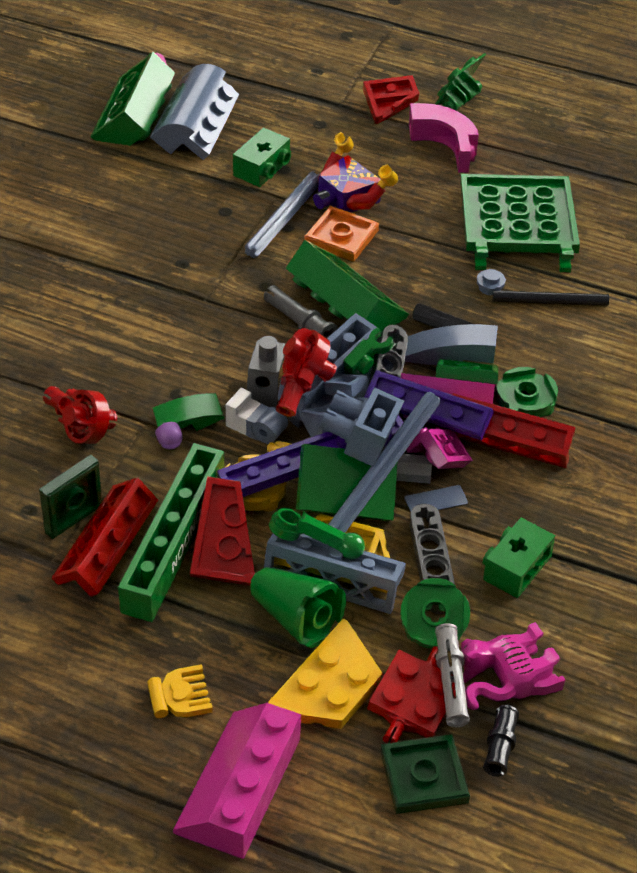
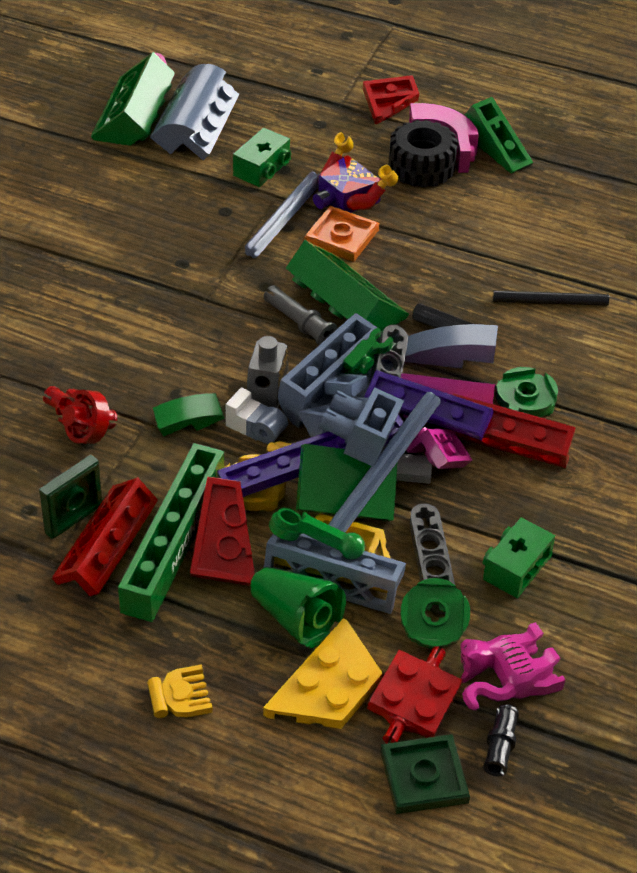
medium lavender hinge [155,422,182,450] -> none
dark pink slope [173,703,301,859] -> none
red pin [276,328,337,417] -> none
sand blue sticker [404,485,468,512] -> none
green hinge [435,53,486,110] -> none
green tile [435,358,498,384] -> none
light grey pin [435,623,470,727] -> none
green plate [460,174,580,272] -> none
sand blue plate [477,269,506,295] -> none
none -> black tyre [389,120,458,187]
none -> green slope [465,97,533,174]

